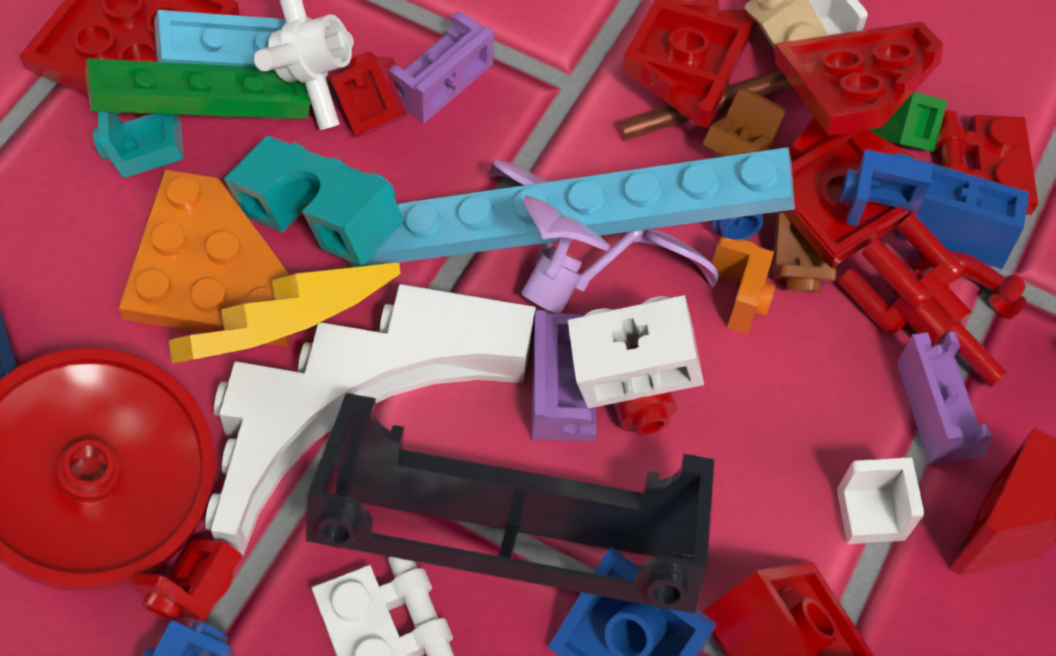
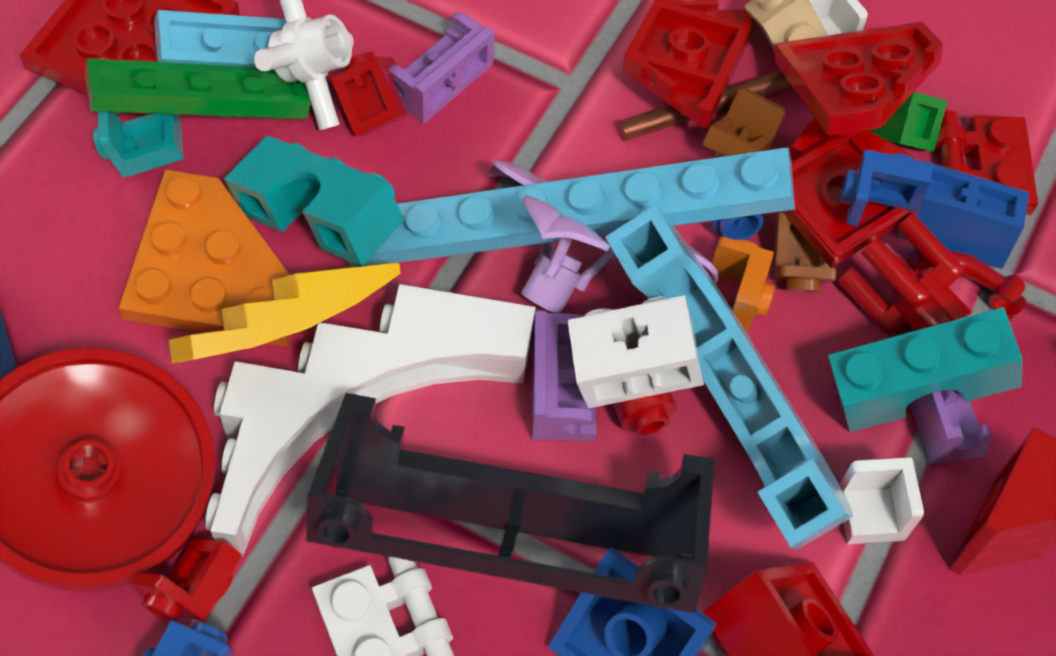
none -> medium azure arch [605,204,853,550]
none -> teal arch [828,307,1023,432]

